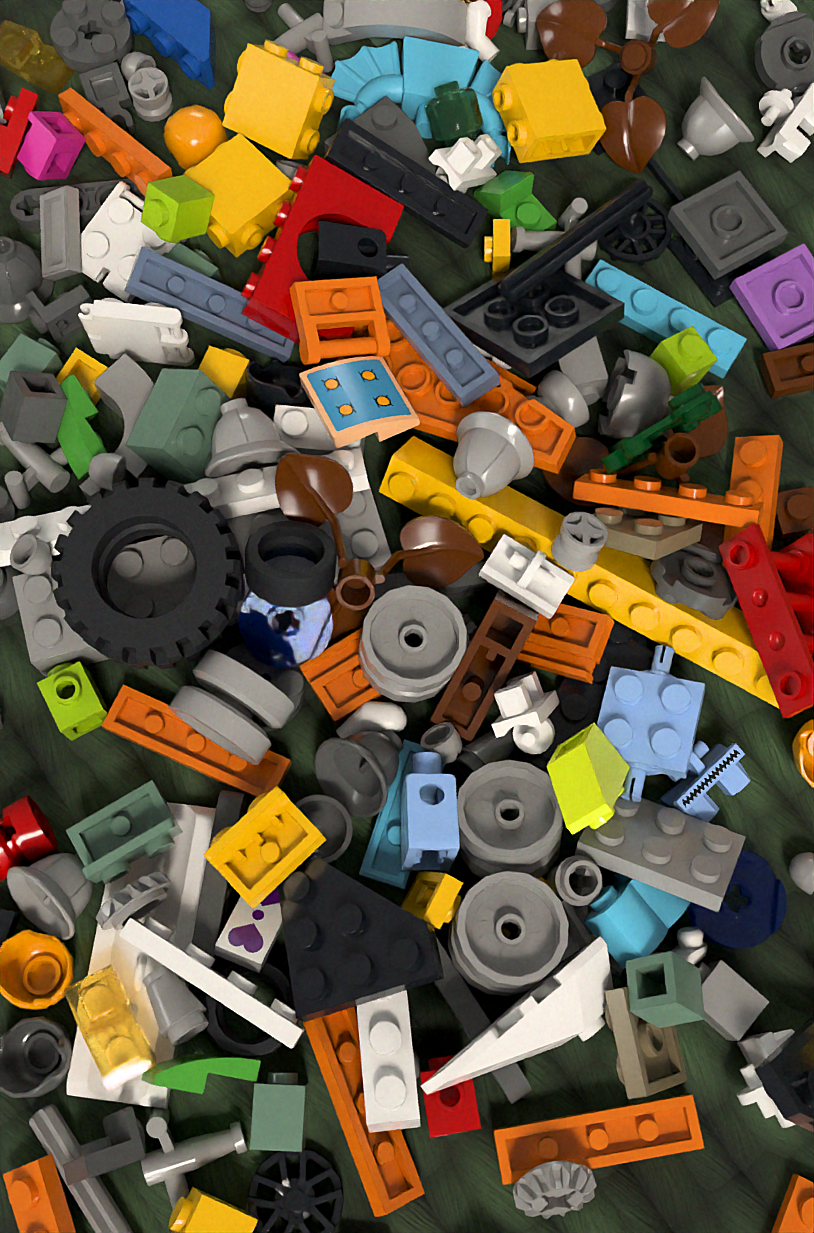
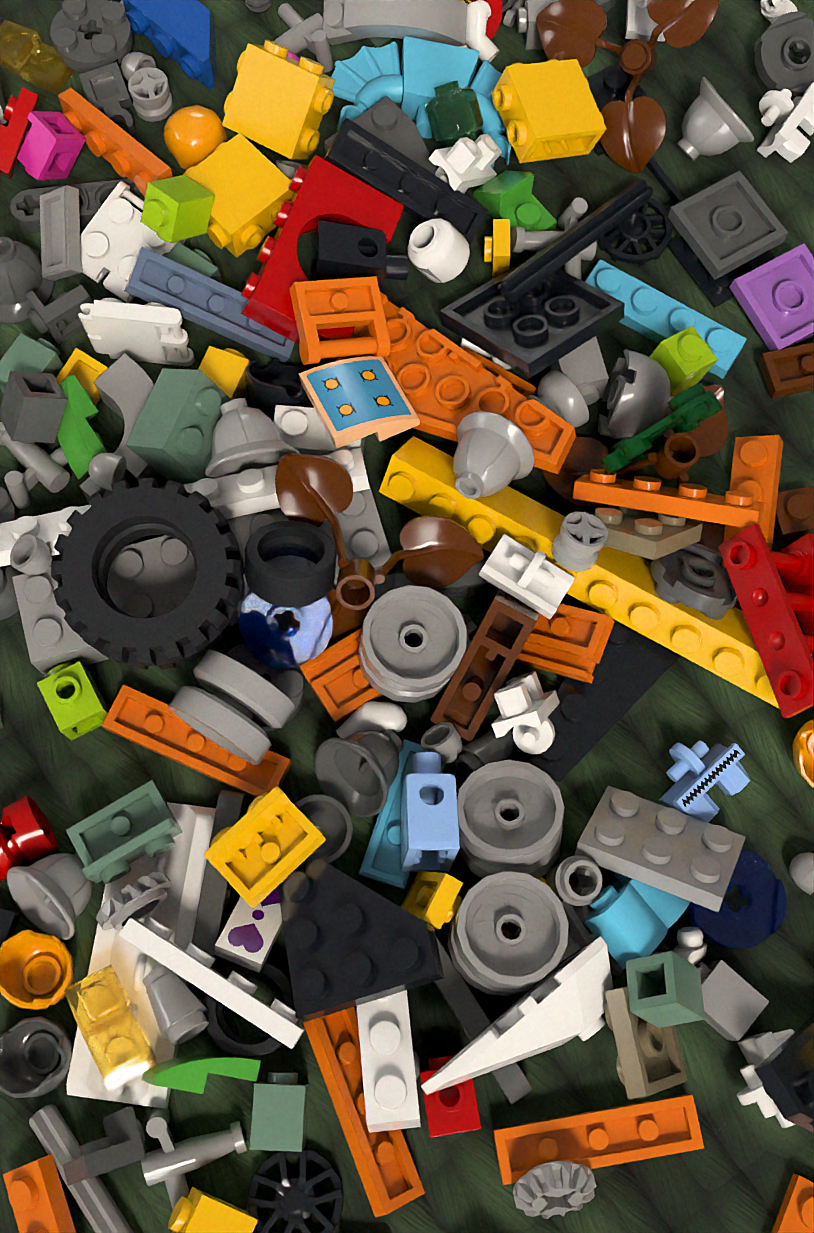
sand blue plate [377,263,500,408] -> none
neon yellow slope [547,722,630,835] -> none
light blue plate [597,645,705,802] -> none
none -> white head [407,218,470,283]

